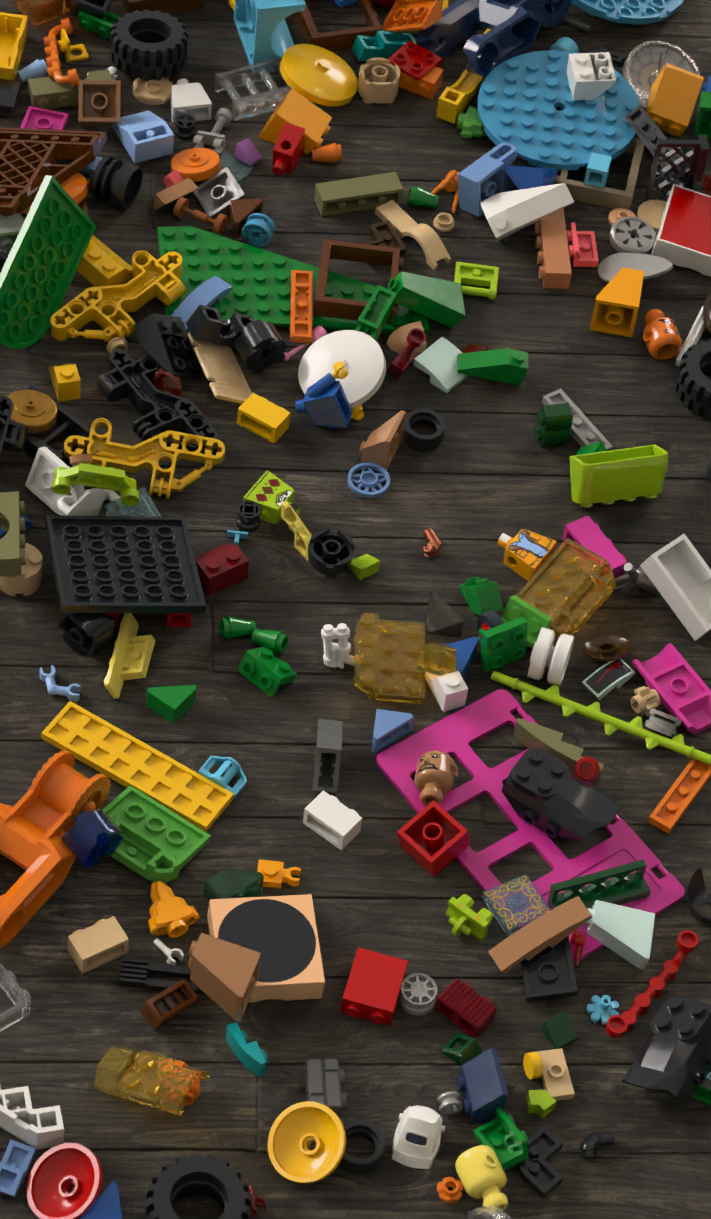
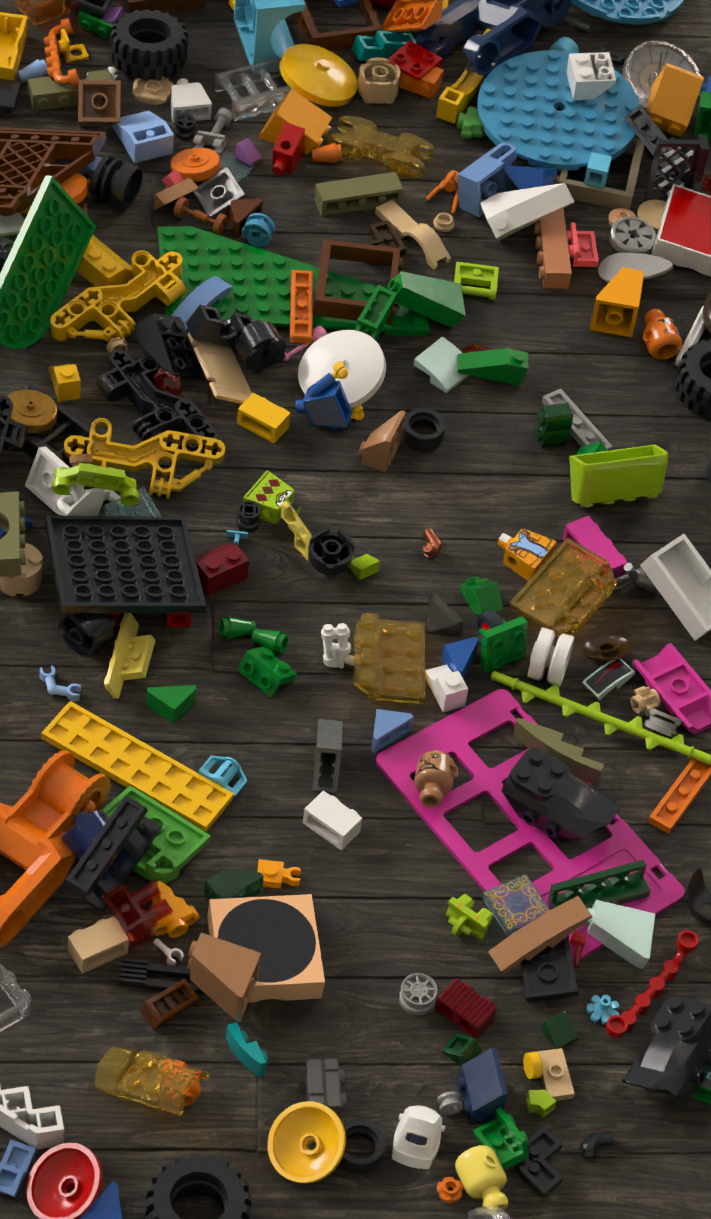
dark pink tile [20,106,69,130] -> none
clear red hand [246,1180,268,1215] -> none
red brick [340,947,408,1026] -> none
medium blue wheel [347,462,390,498] -> none
light nougat brick [386,321,427,354] -> none
dark red bar [388,328,426,379] -> none
red brick [397,800,470,877] -> none
green cone [407,186,439,208] -> none
clear yellow brick [417,643,456,676] -> none
bright green bracket [500,595,553,648] -> none
red plate [575,756,600,781] -> none
none -> black fence [66,795,162,912]
none -> medium lavender slope [102,6,124,24]
none -> clear red brick [102,881,173,948]
none -> clear yellow piece [327,116,435,177]

